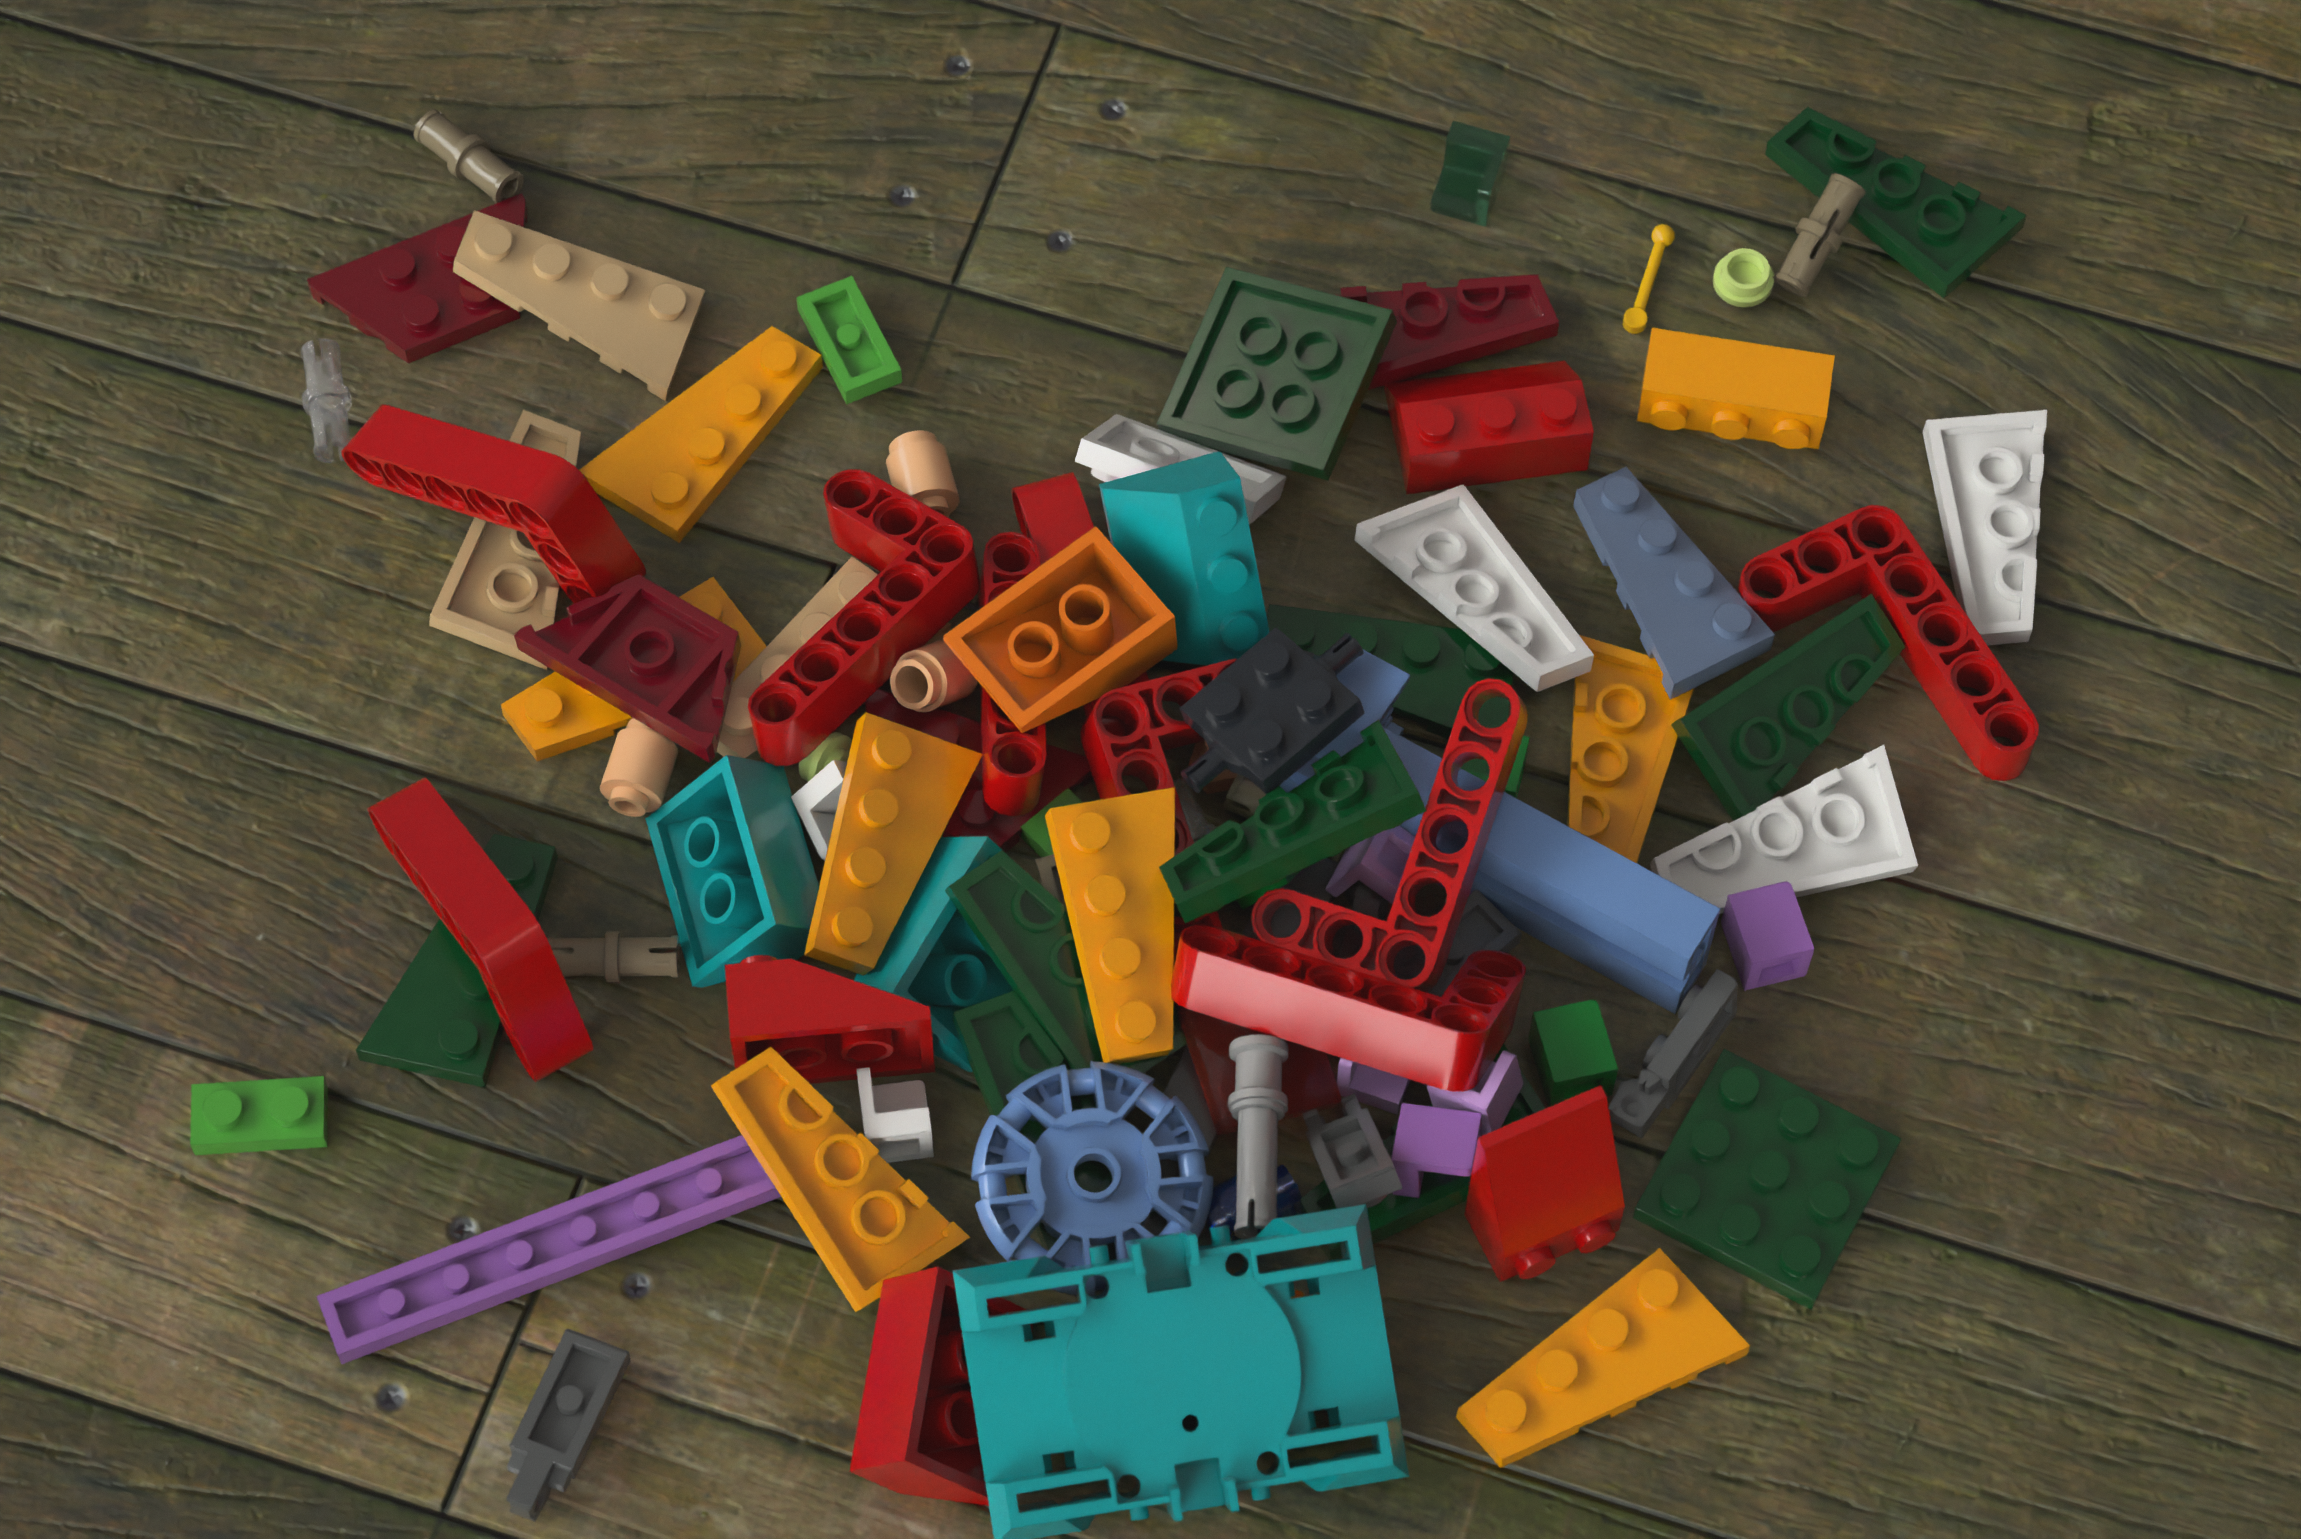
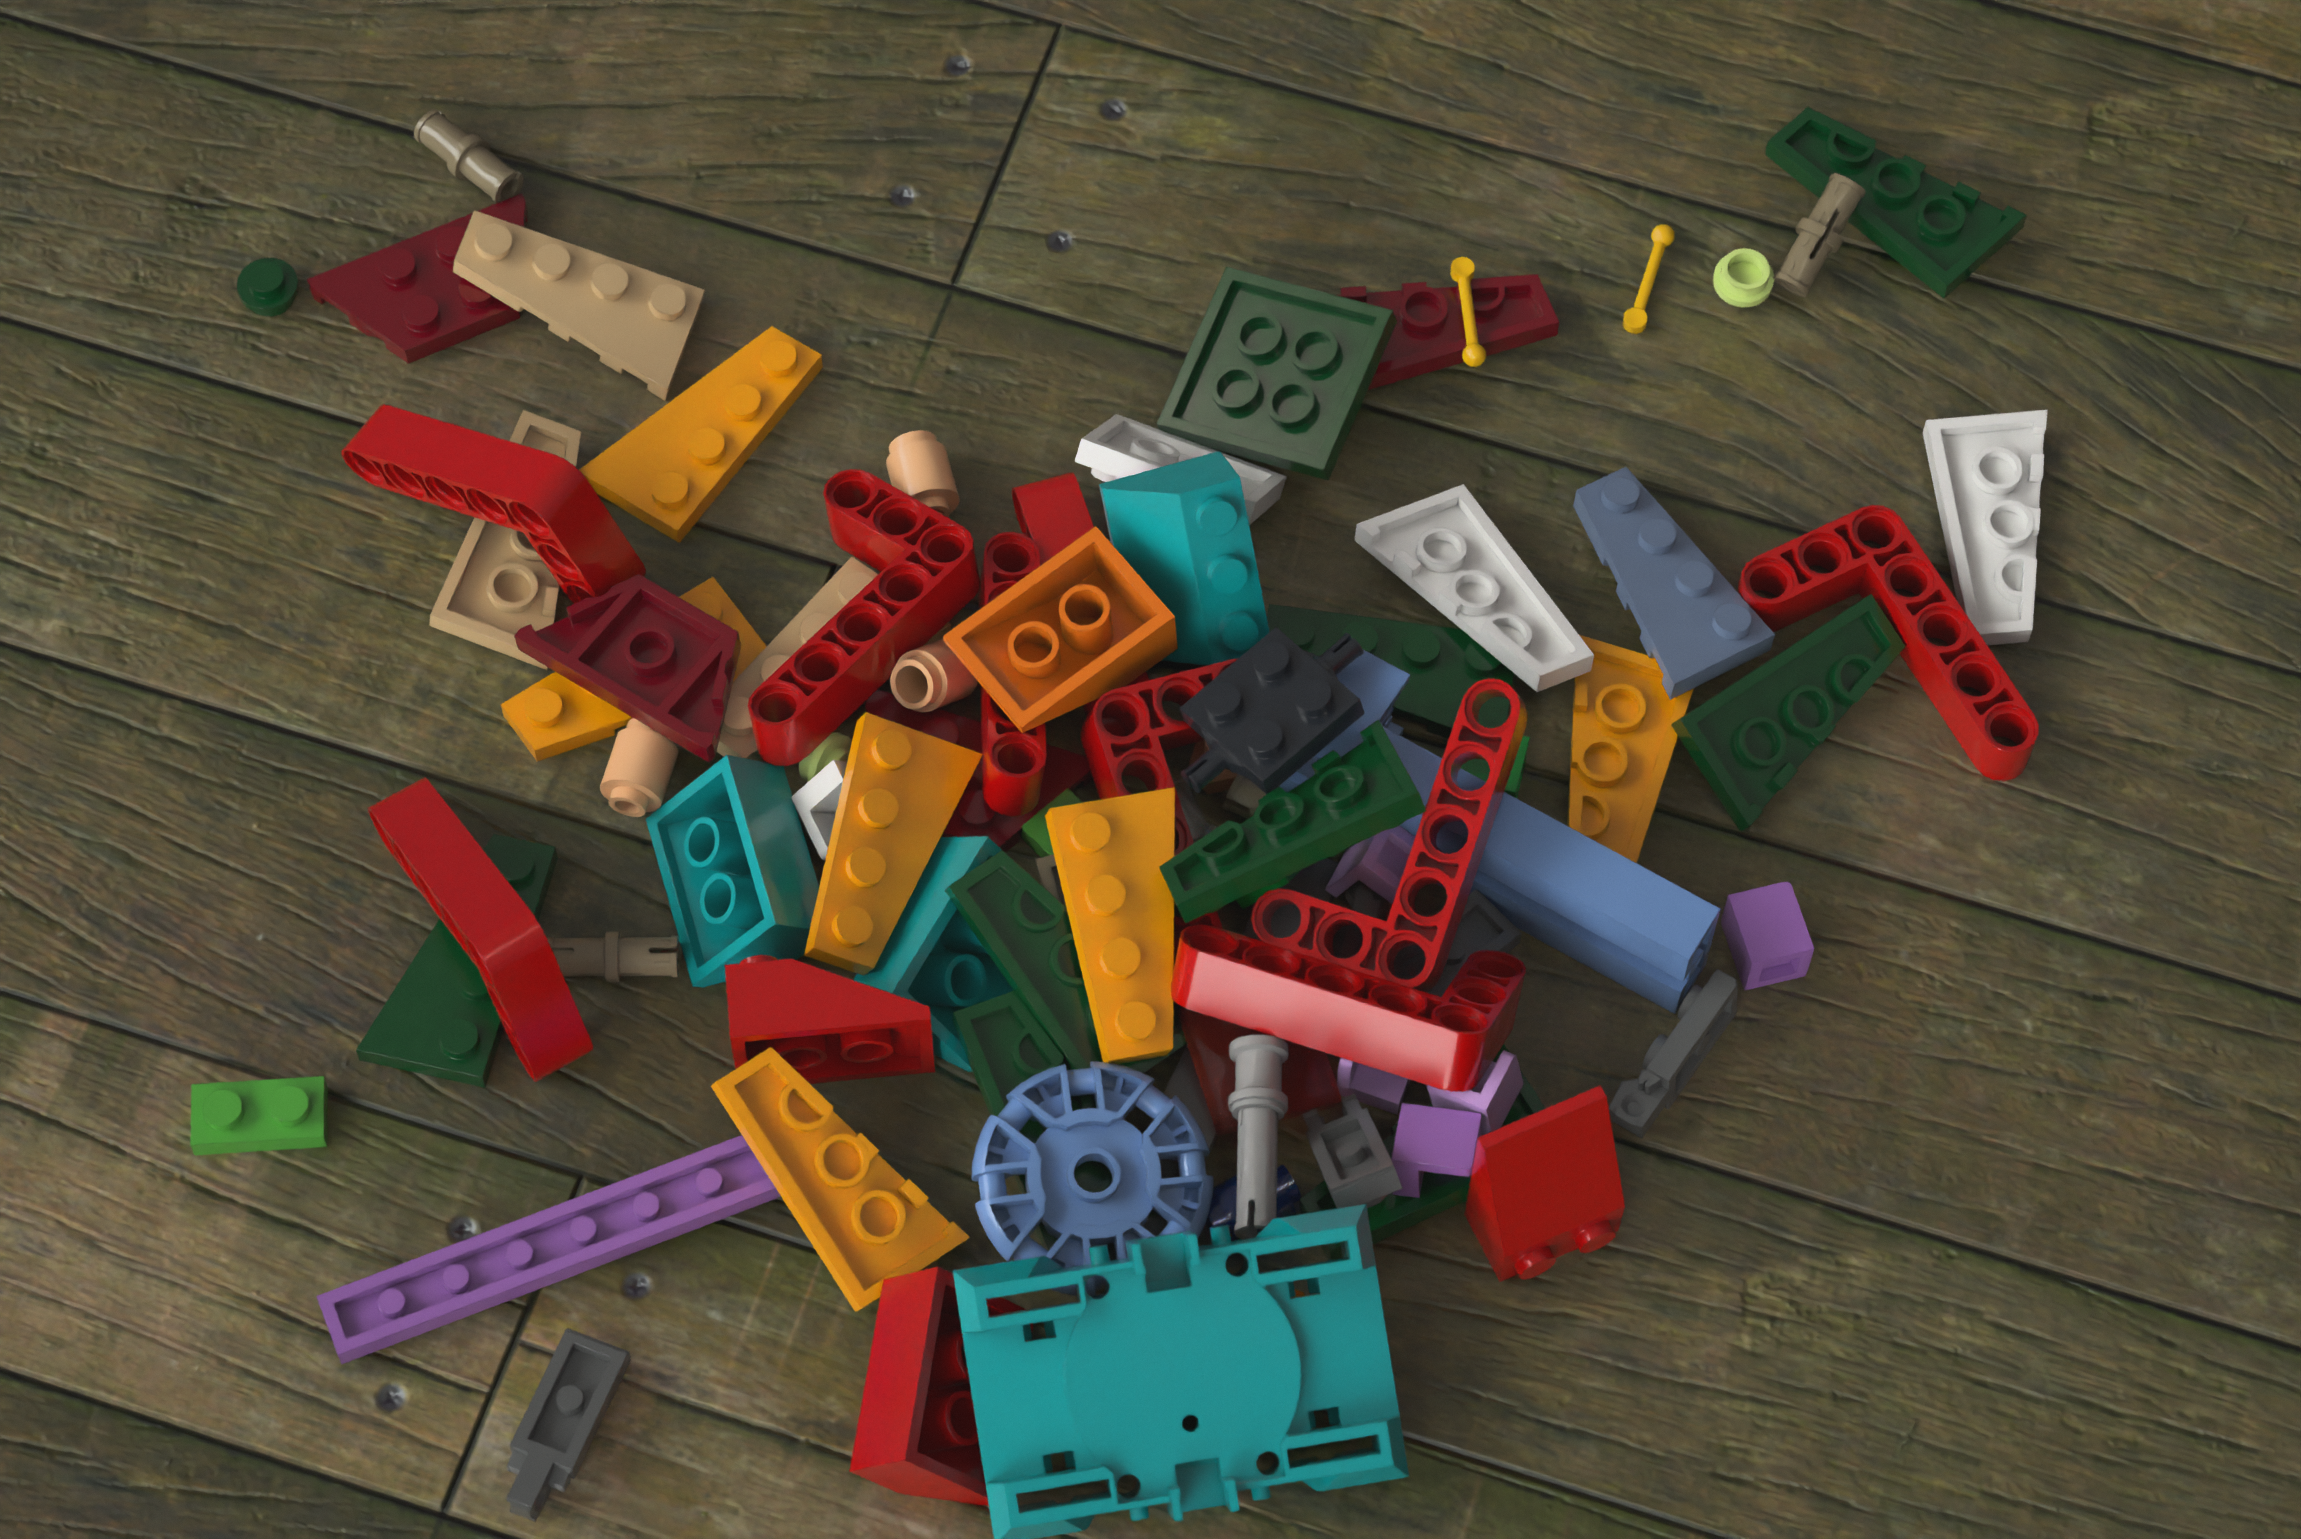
clear pin [300,338,352,463] -> none
bright green plate [796,276,902,405] -> none
white panel [856,1067,934,1163] -> none
red slope [1384,360,1594,495] -> none
clear green panel [1430,121,1511,227] -> none
light orange wing [1456,1248,1750,1468] -> none
green panel [1528,1000,1618,1107] -> none
dark green plate [1632,1049,1902,1310] -> none
light orange brick [1637,328,1835,449] -> none
white wing [1650,745,1918,914] -> none
none -> dark green plate [237,258,299,317]
none -> yellow hinge [1450,257,1486,367]

